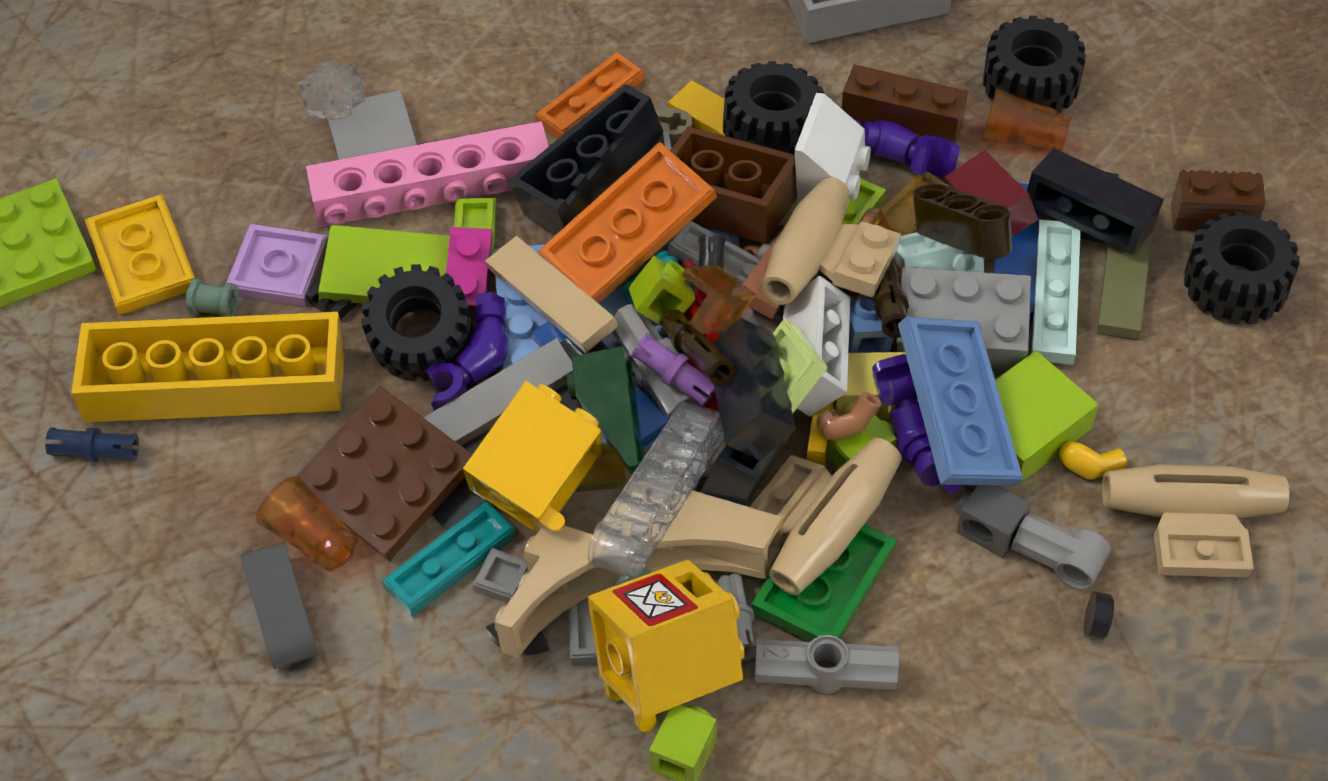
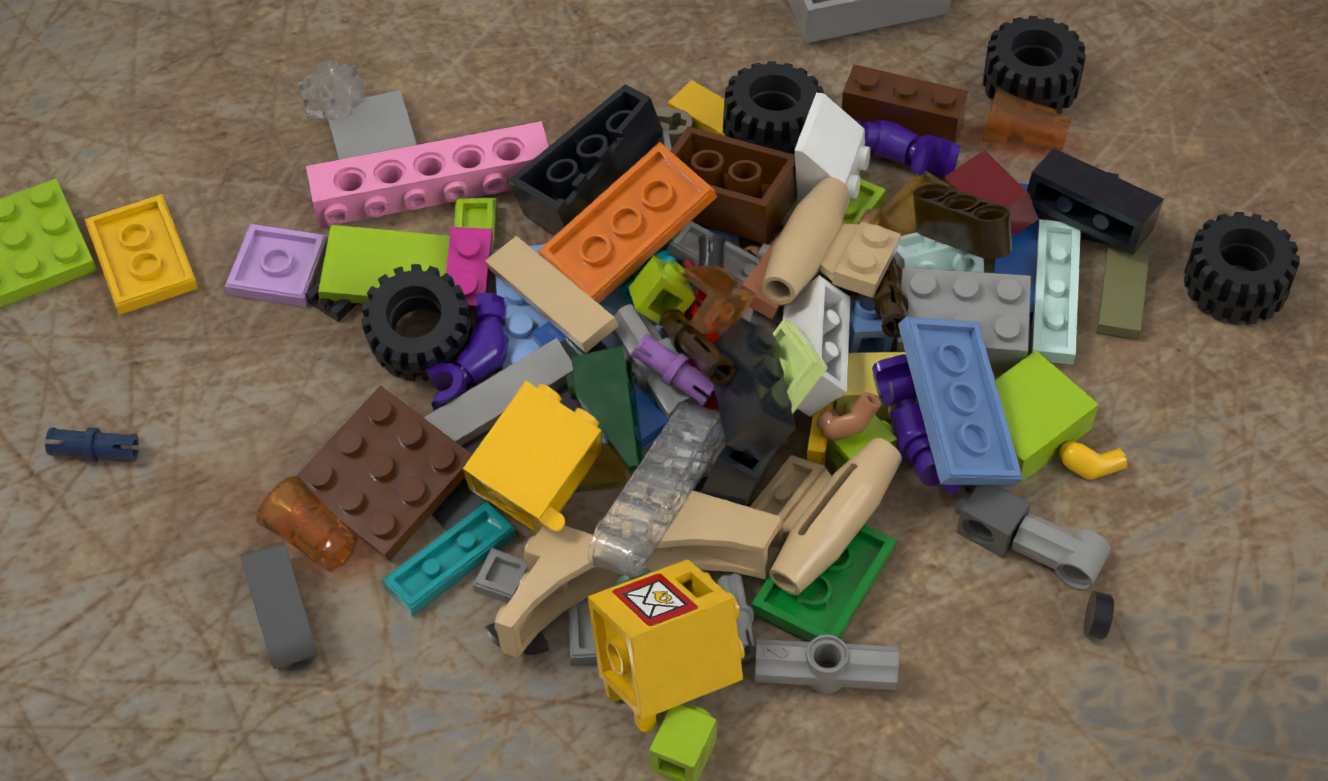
yellow brick [71,312,345,423] -> none
sand green bush [186,278,239,317] -> none
orange tile [535,52,644,139] -> none
tan plate [1102,464,1289,578] -> none
reddish brown brick [1171,169,1266,230] -> none

